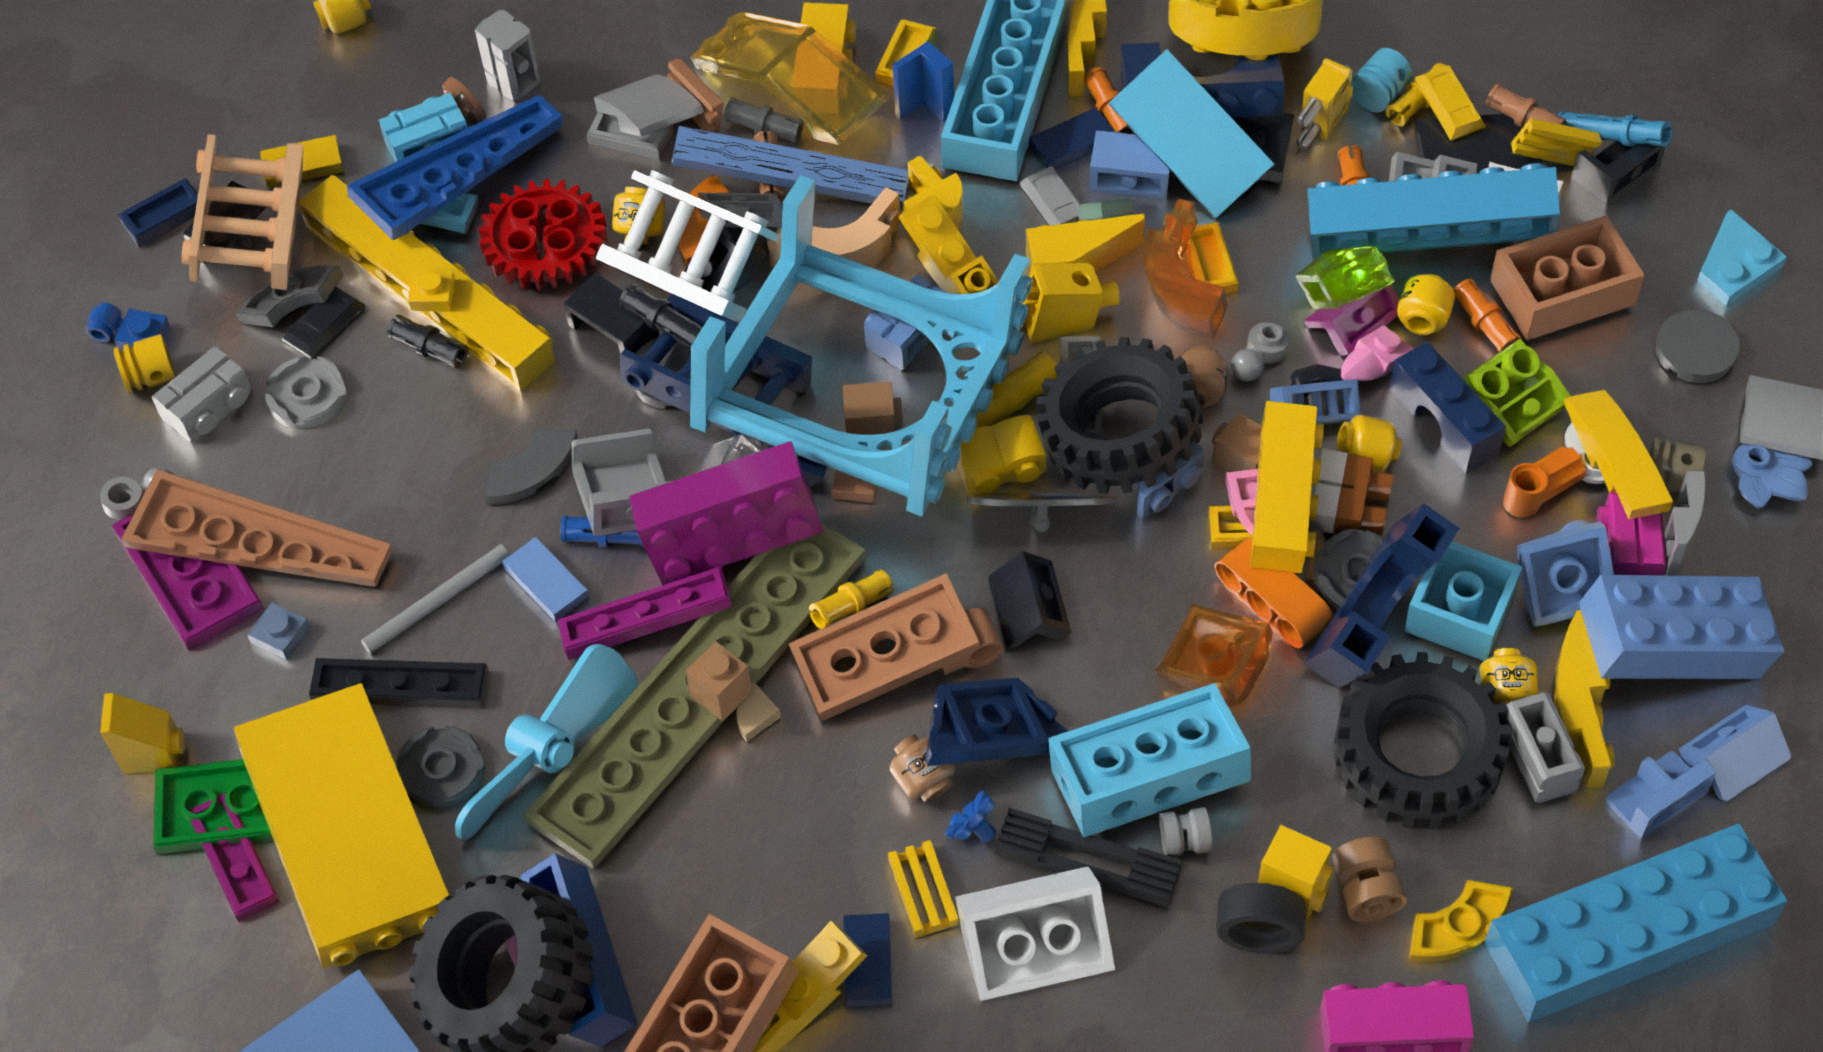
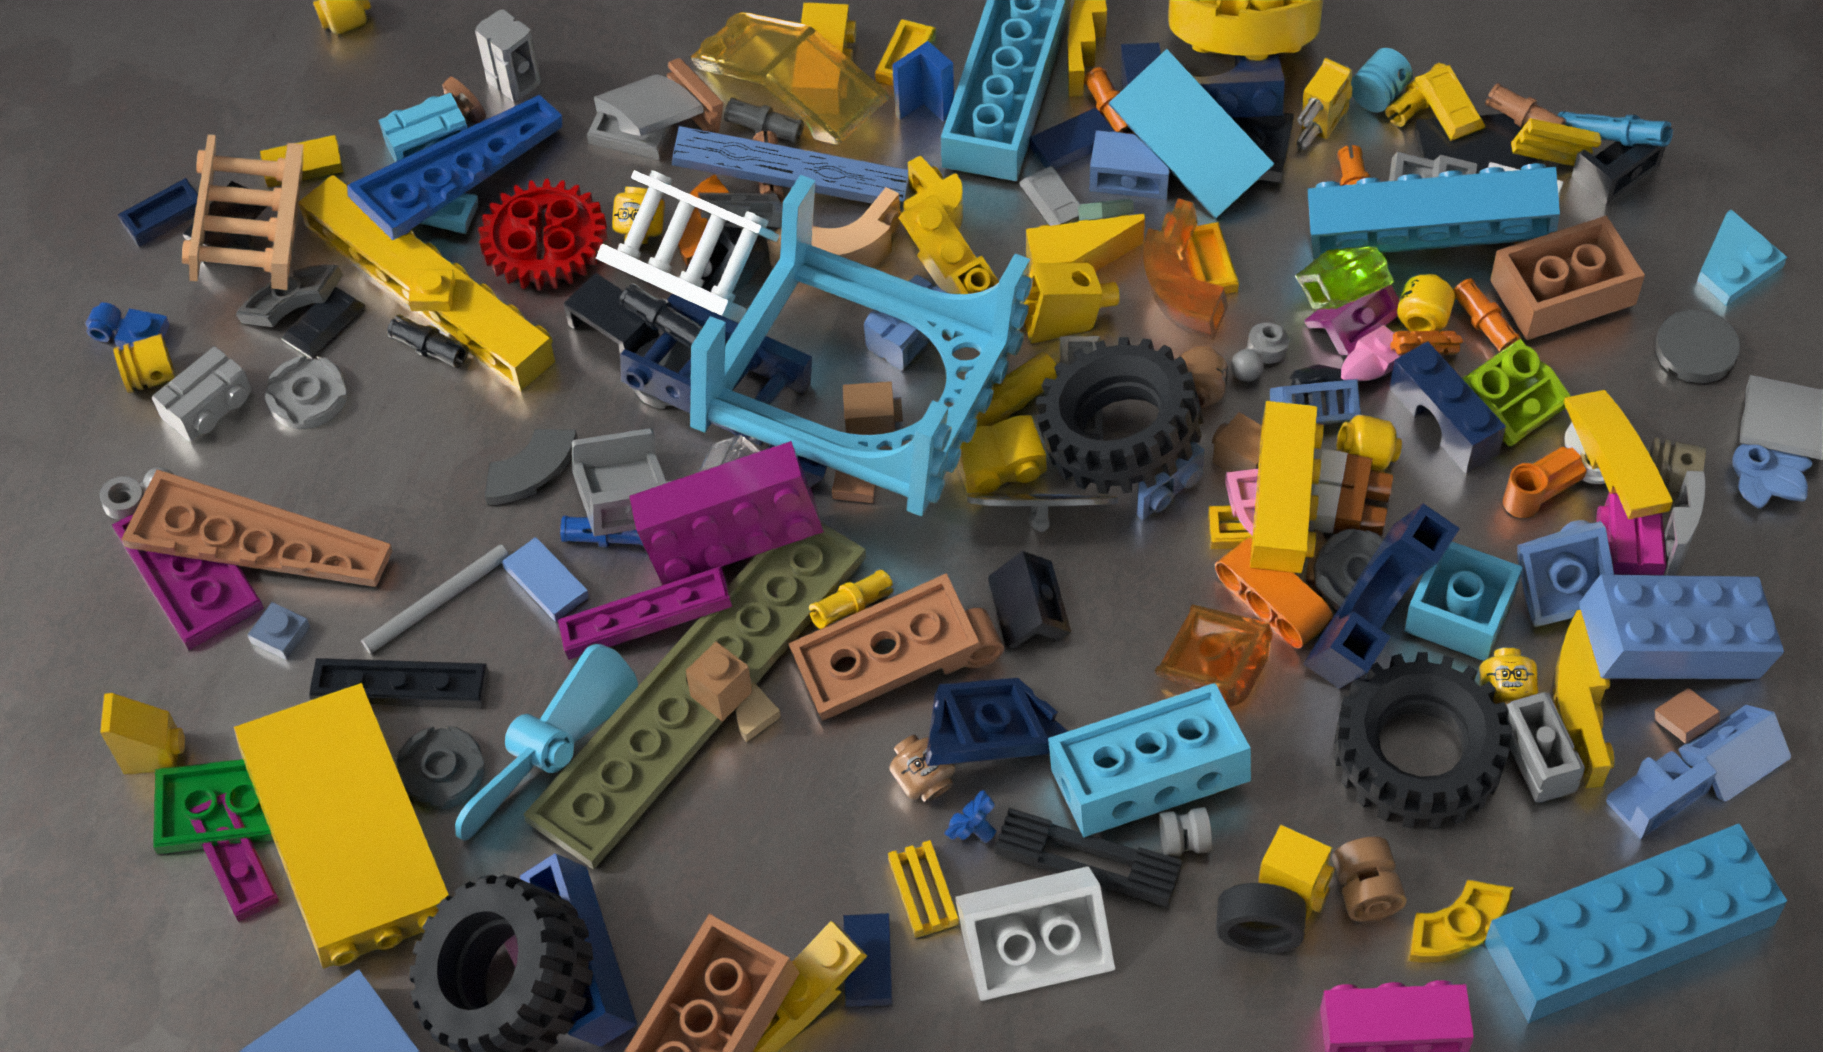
none -> orange axle [1390,331,1463,355]
none -> nougat tile [1655,688,1720,744]

